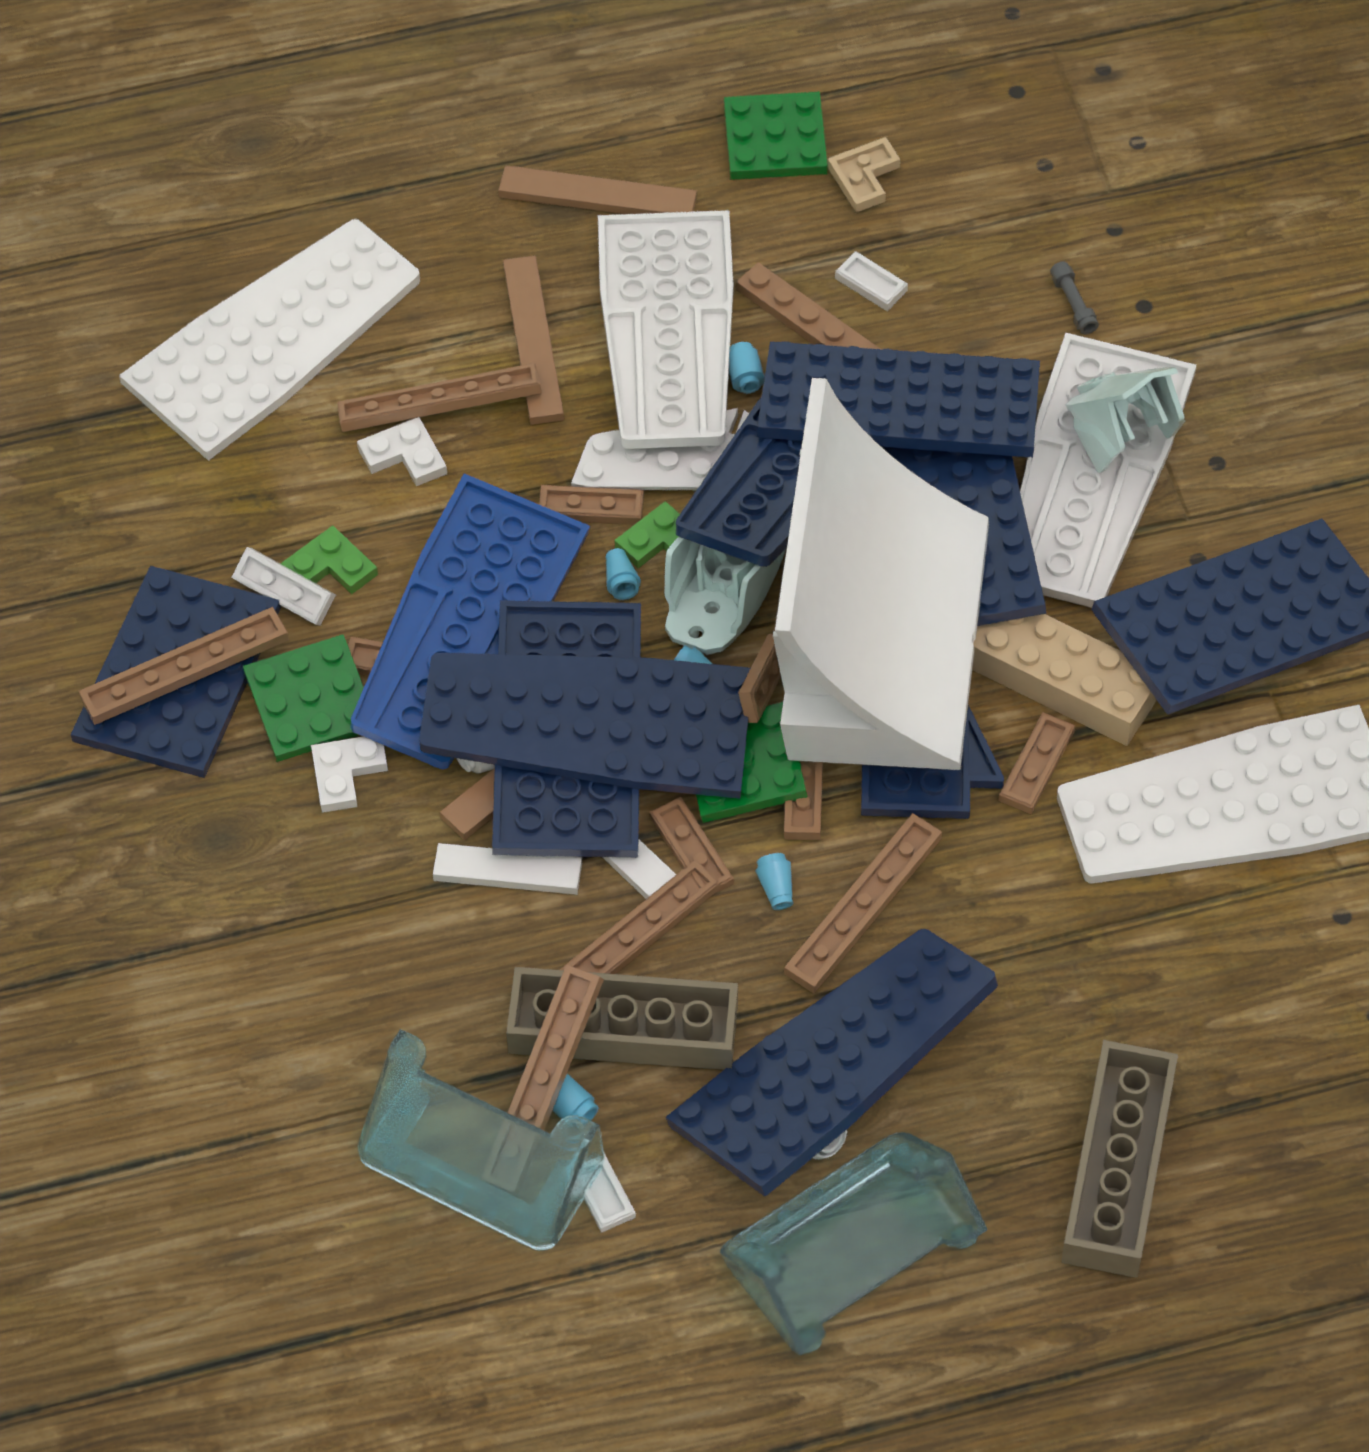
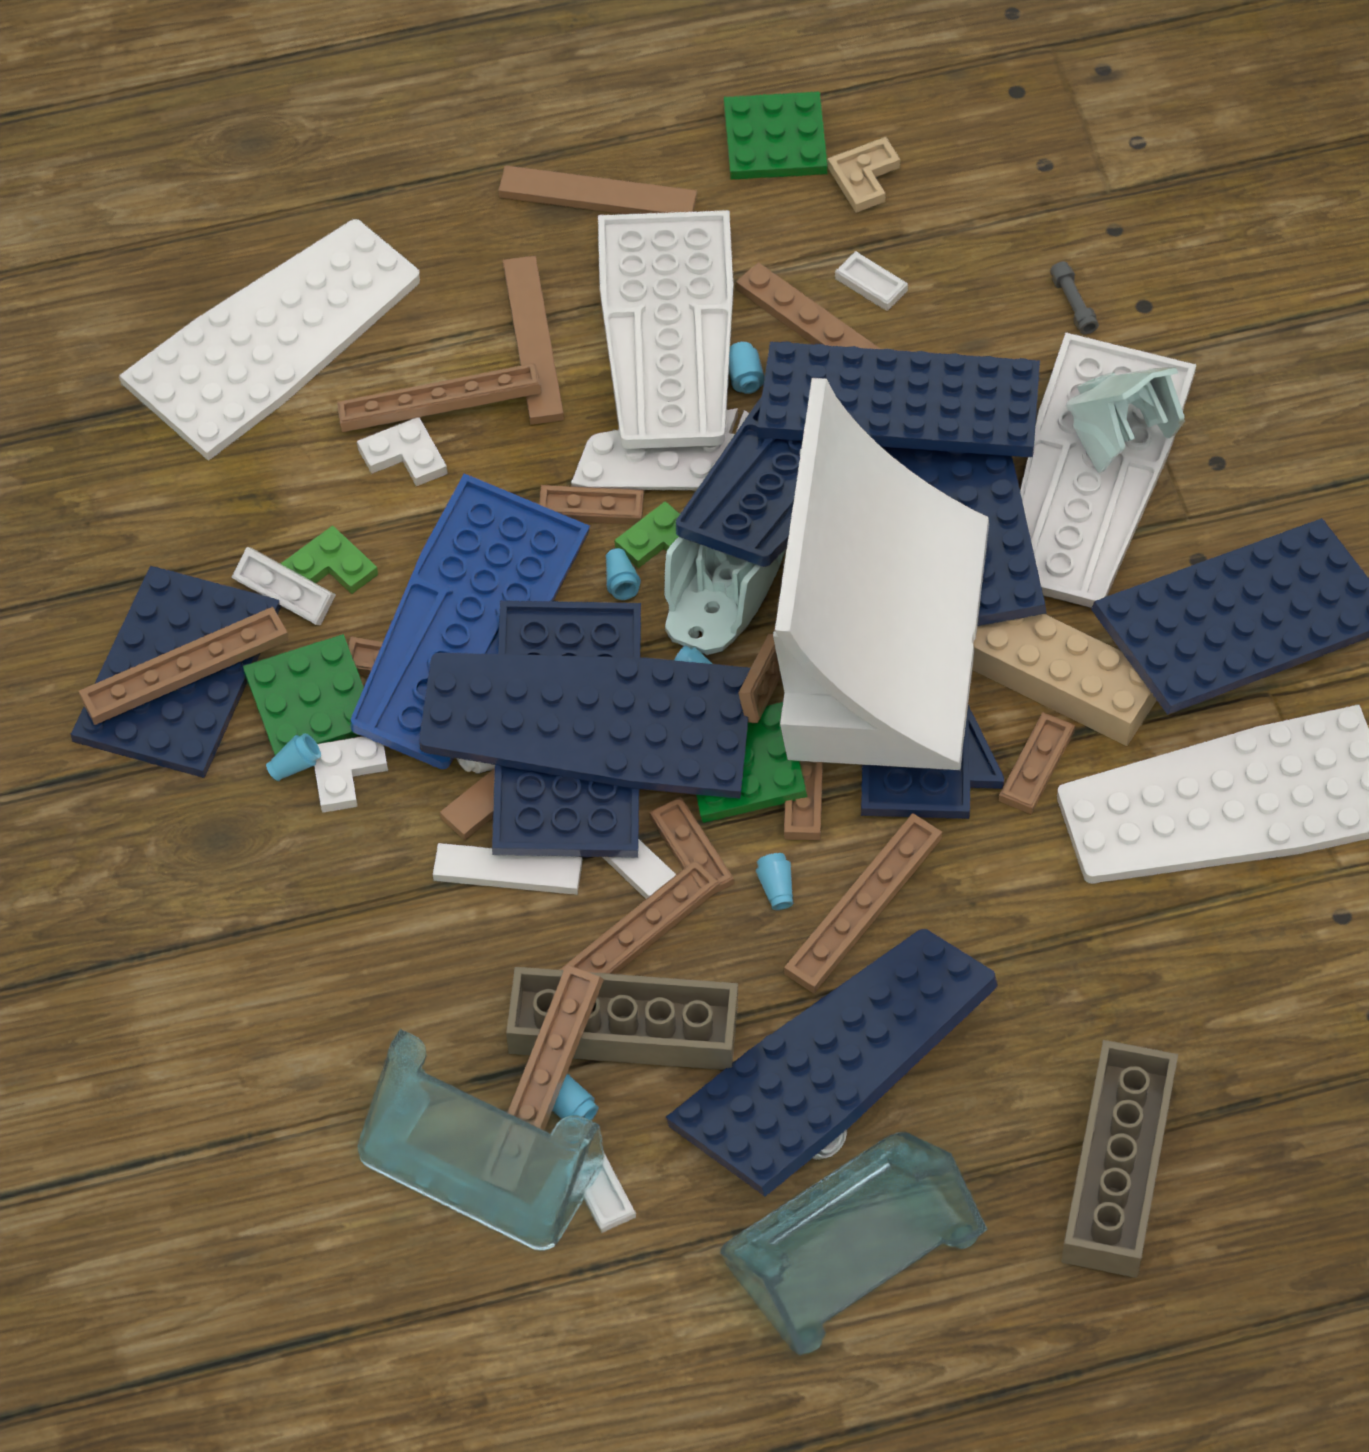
none -> medium azure cone [266,733,321,781]

